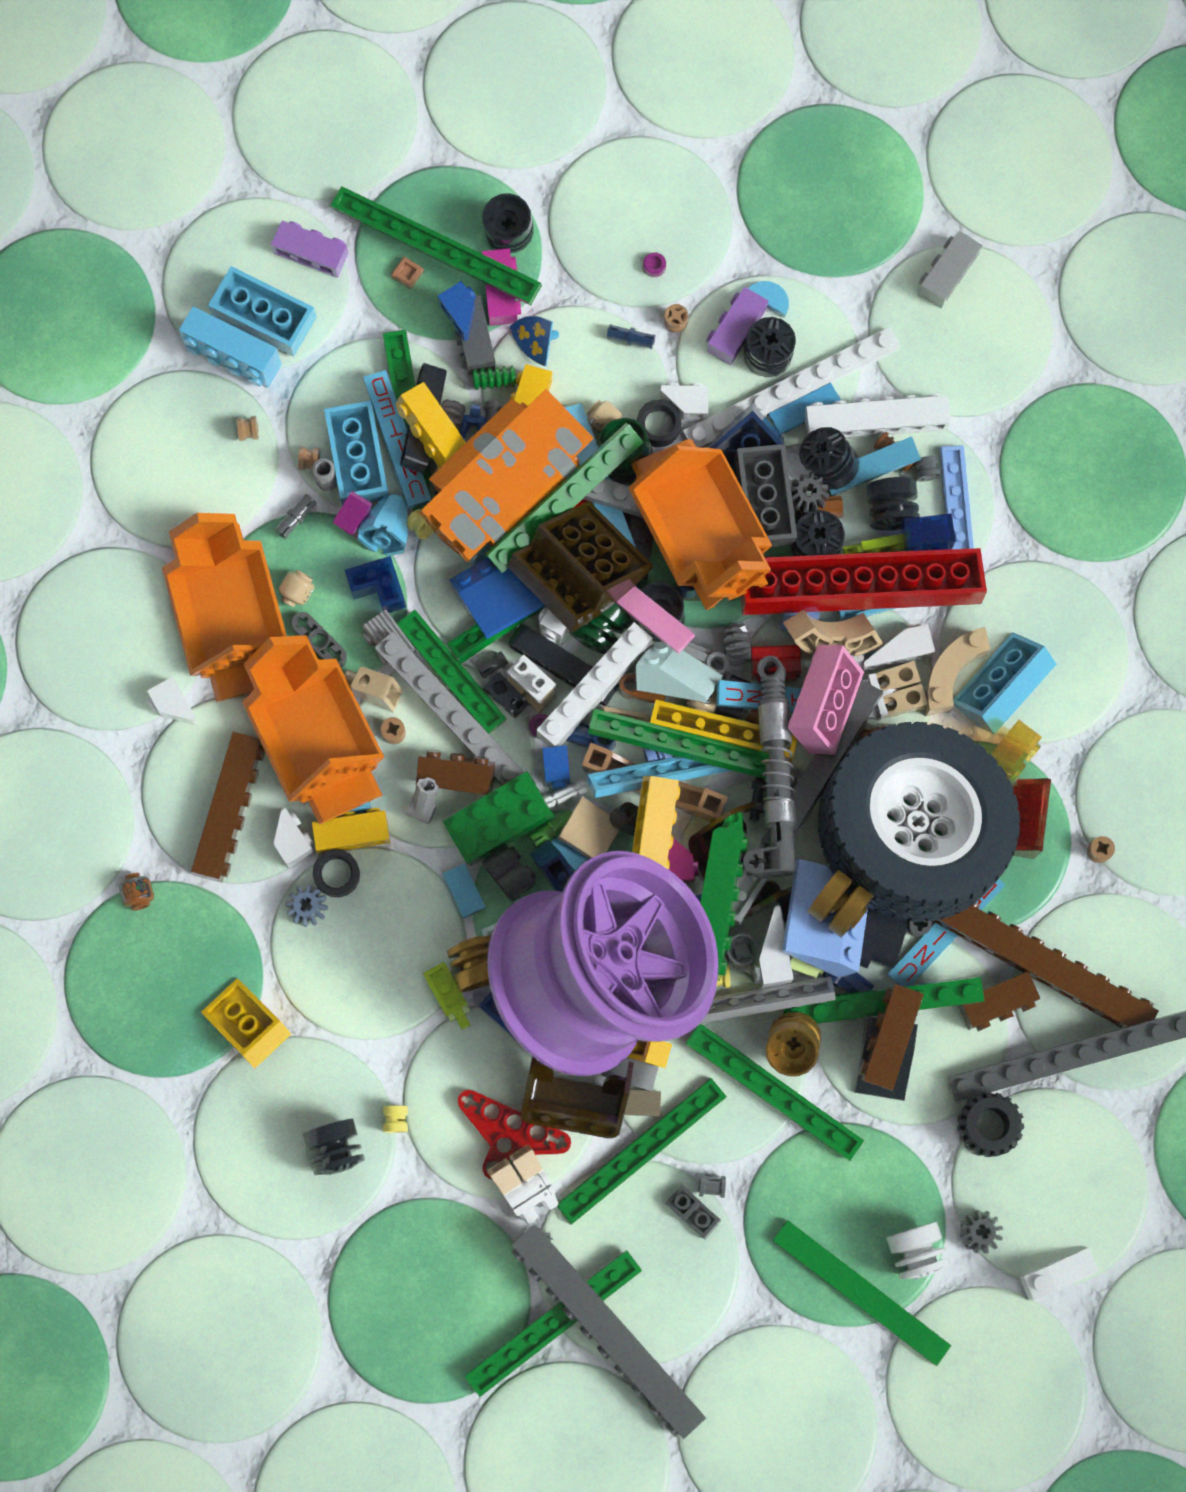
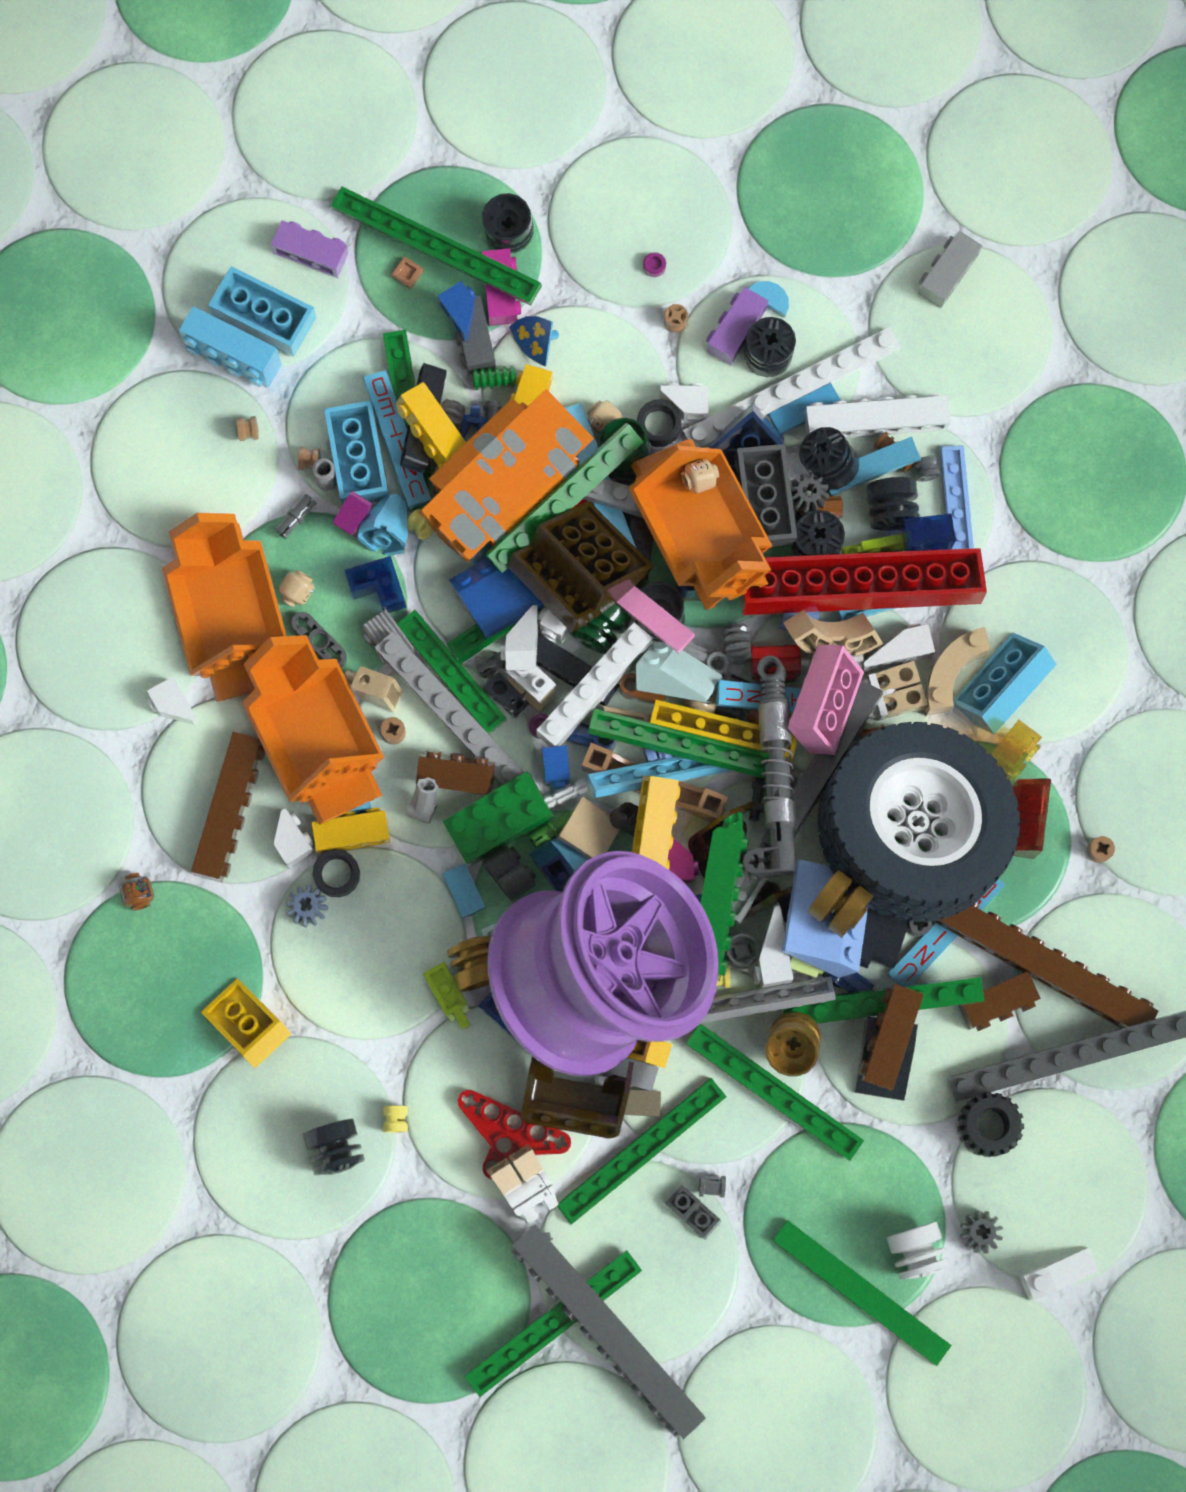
dark blue pin [606,324,656,349] -> none
none -> white slope [501,605,538,670]
none -> tan head [681,459,719,494]

